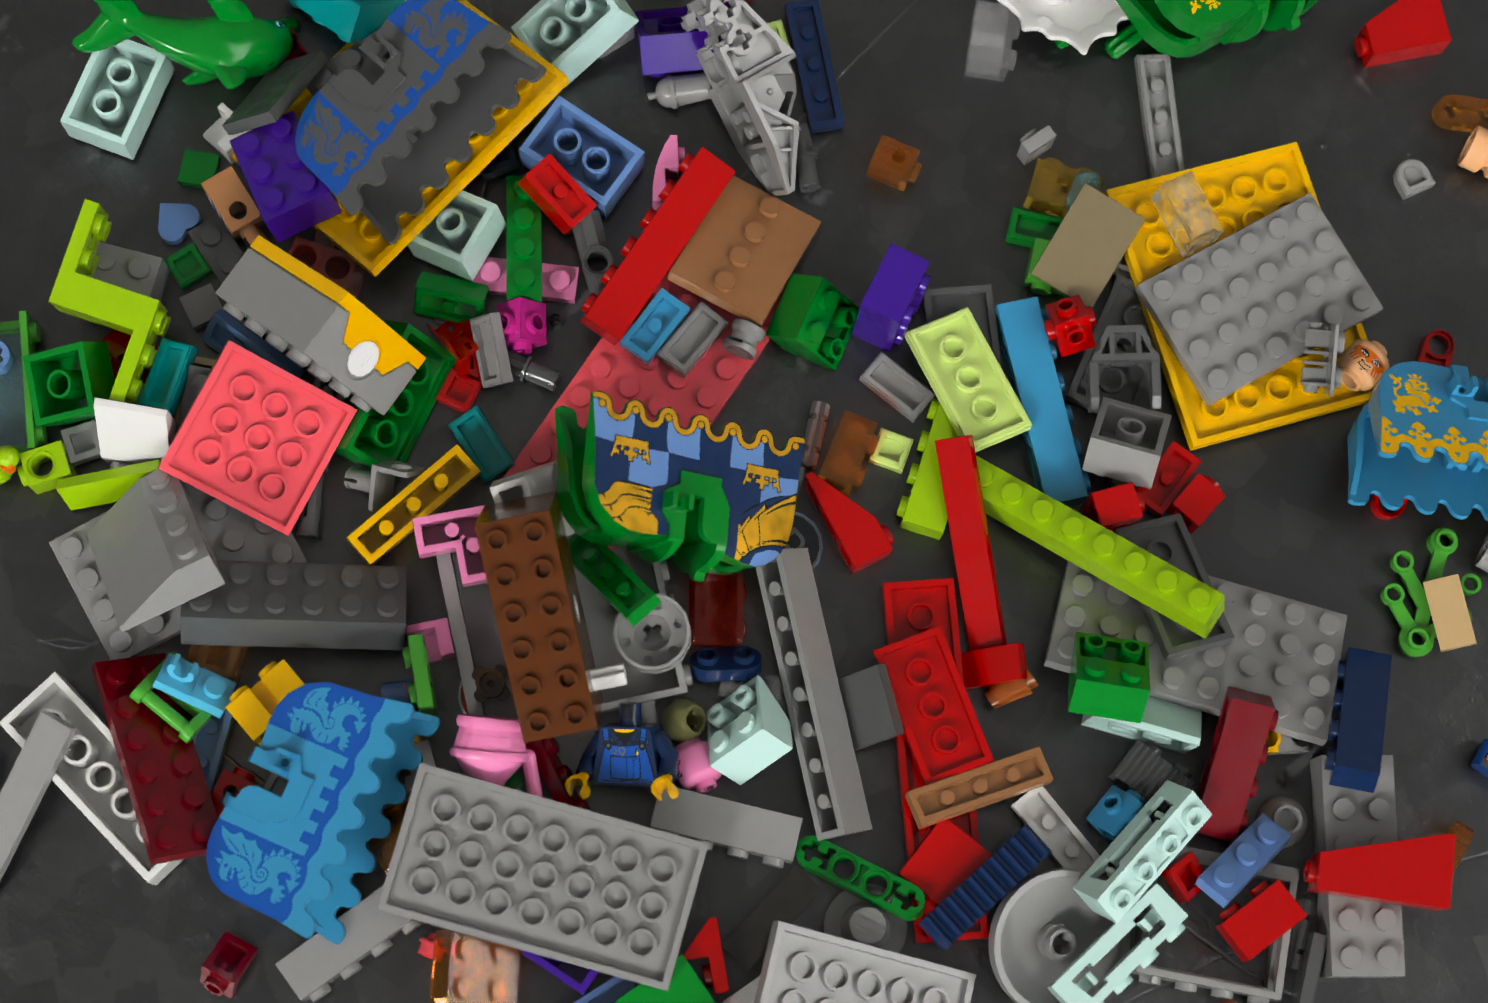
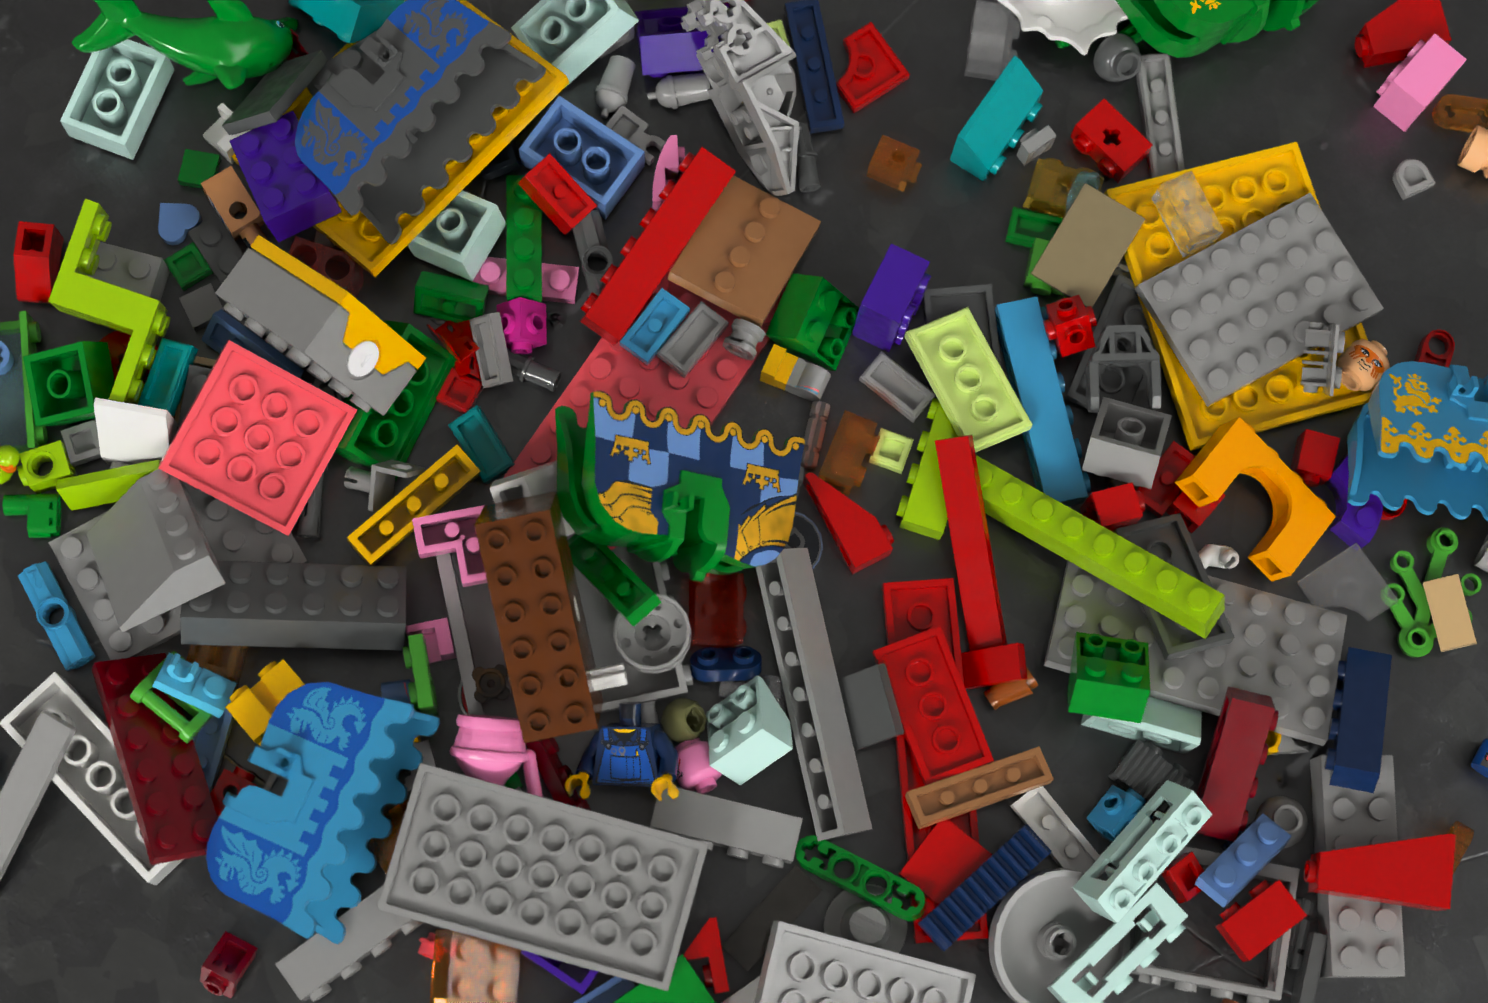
none -> green piece [2,494,62,538]
none -> red slope [13,221,64,304]
none -> dark azure piece [17,561,96,671]
none -> light grey piece [594,55,636,119]
none -> light grey plate [605,105,666,166]
none -> leg [760,344,831,401]
none -> red tile [836,22,910,114]
none -> teal slope [950,55,1044,182]
none -> red brick [1070,98,1153,183]
none -> dark grey piece [1094,33,1141,82]
none -> light orange arch [1175,417,1336,582]
none -> white arm [1198,544,1239,569]
none -> red brick [1290,429,1340,487]
none -> clear tile [1297,543,1399,622]
none -> dark purple brick [1325,453,1383,552]
none -> bright pink brick [1373,34,1467,132]

